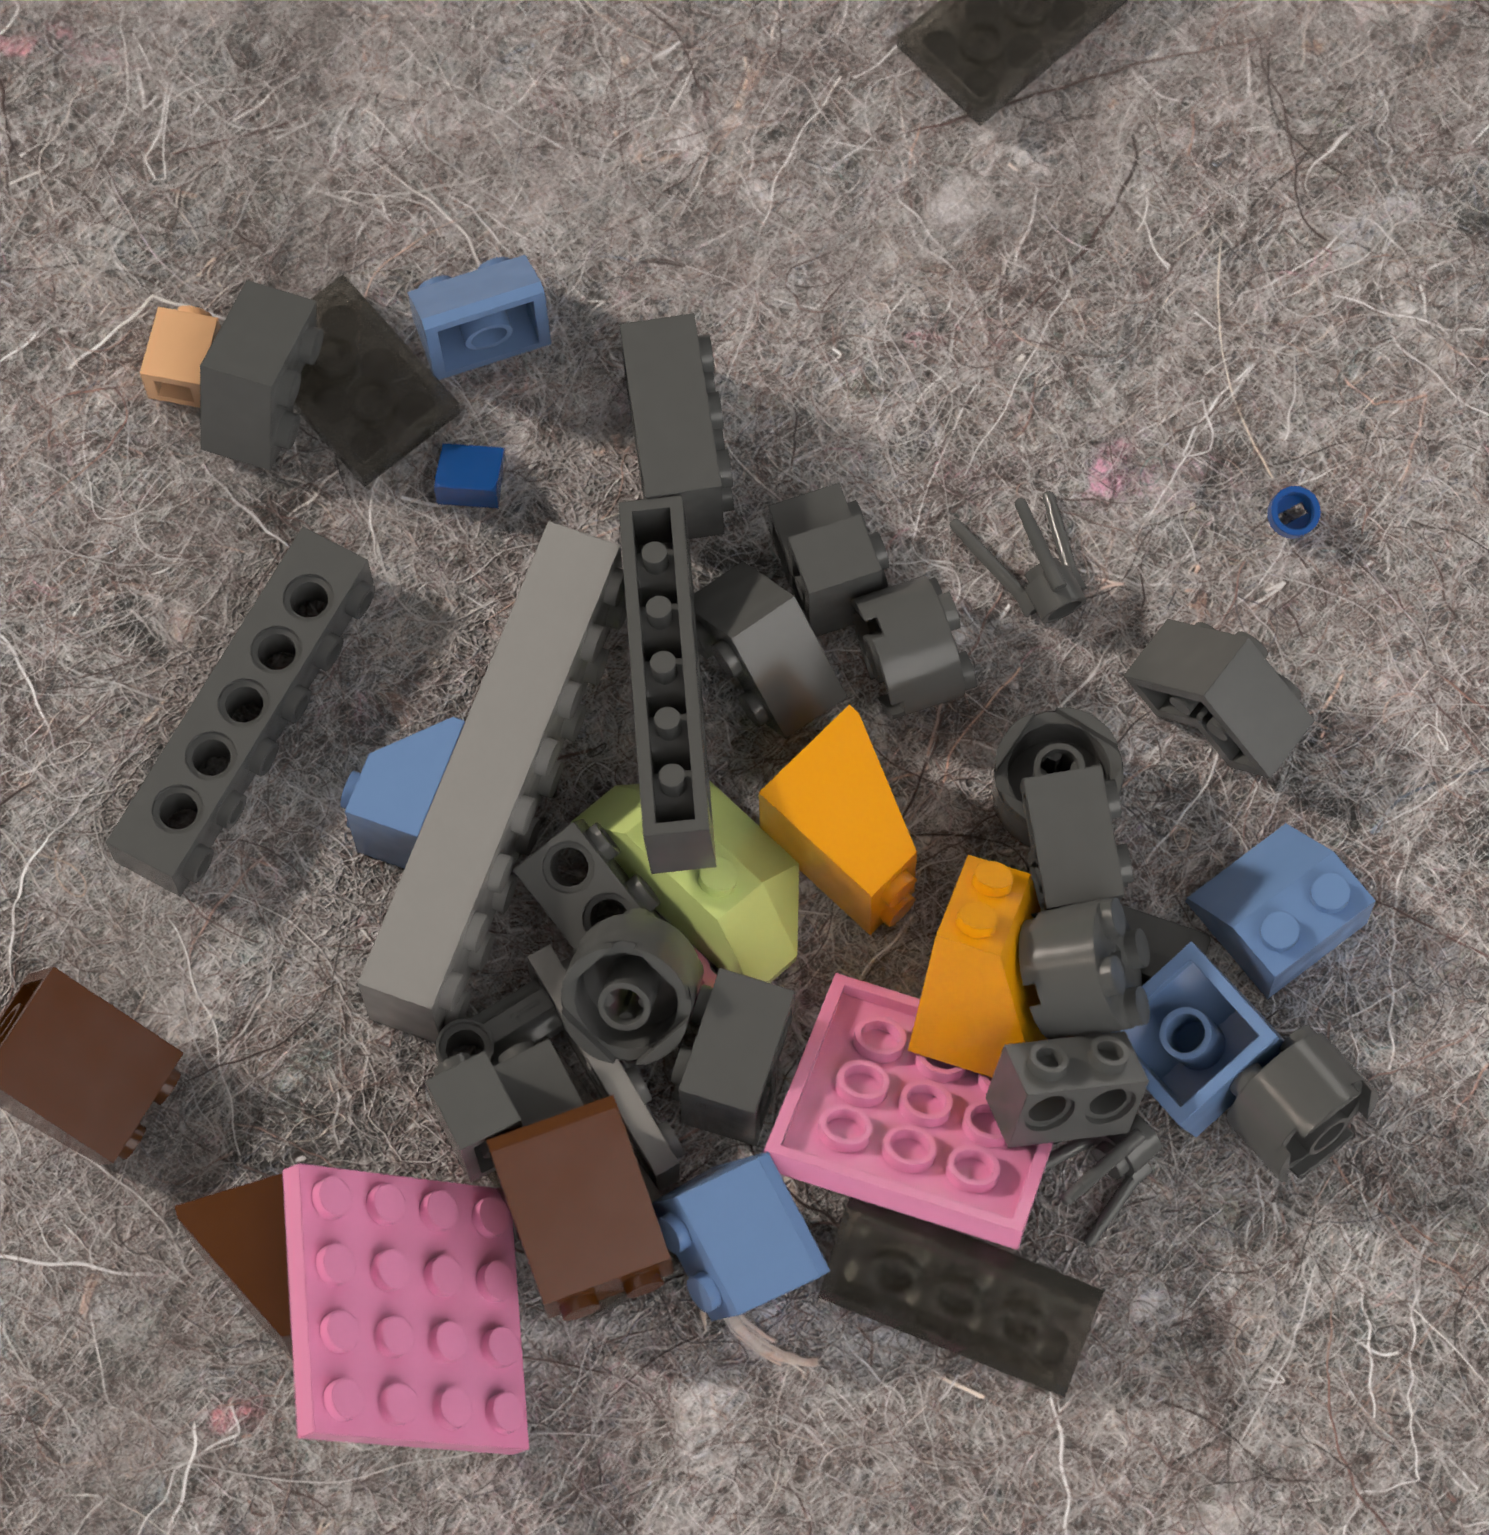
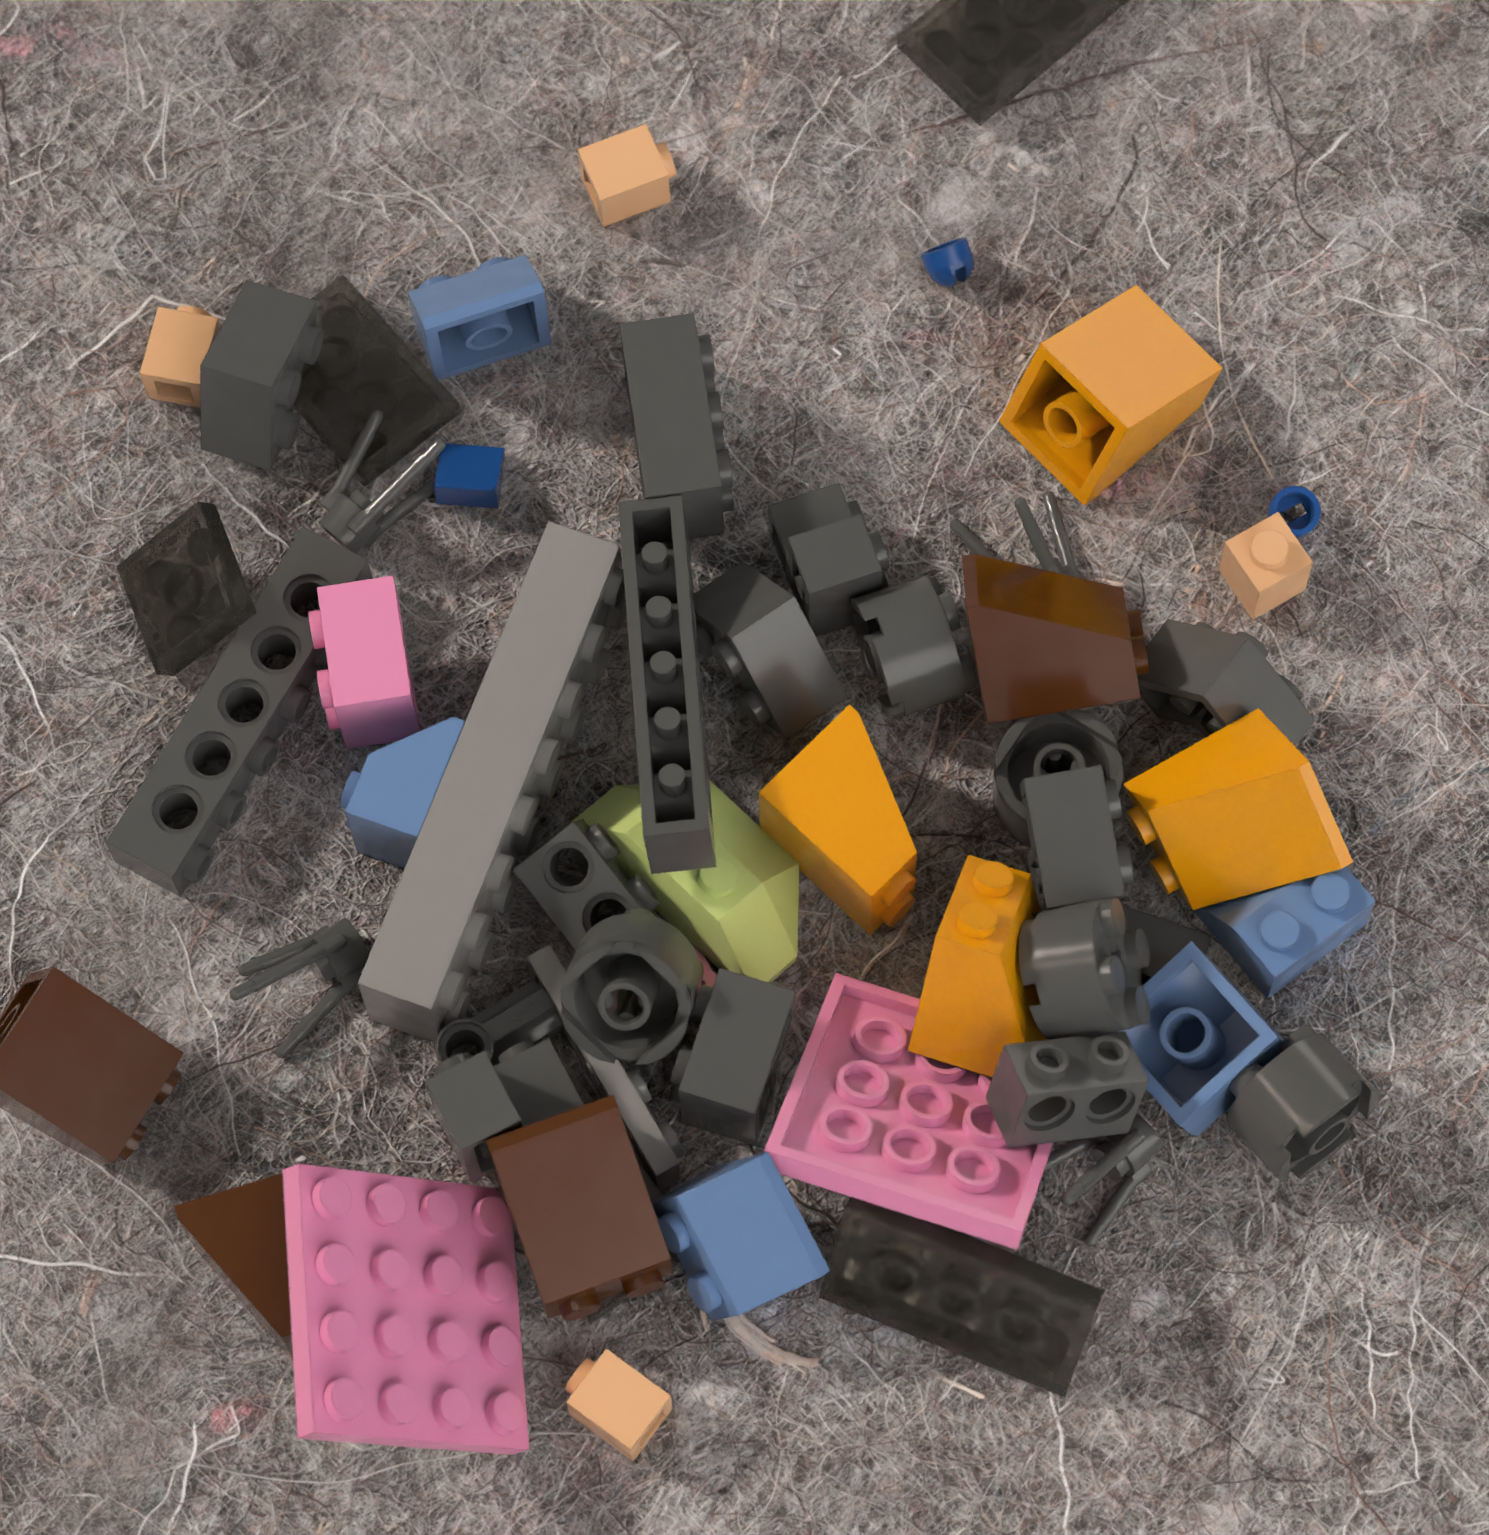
none -> clear smoke plate [116,502,257,676]
none -> dark grey plant [230,918,370,1059]
none -> bright pink brick [308,575,421,749]
none -> dark grey plant [318,410,446,554]
none -> light nougat brick [565,1349,673,1461]
none -> light nougat brick [578,124,677,227]
none -> blue hinge [920,237,974,288]
none -> reddish brown slope [962,554,1150,724]
none -> light orange slope [998,285,1223,506]
none -> light orange slope [1124,708,1353,910]
none -> light nougat brick [1219,512,1313,620]

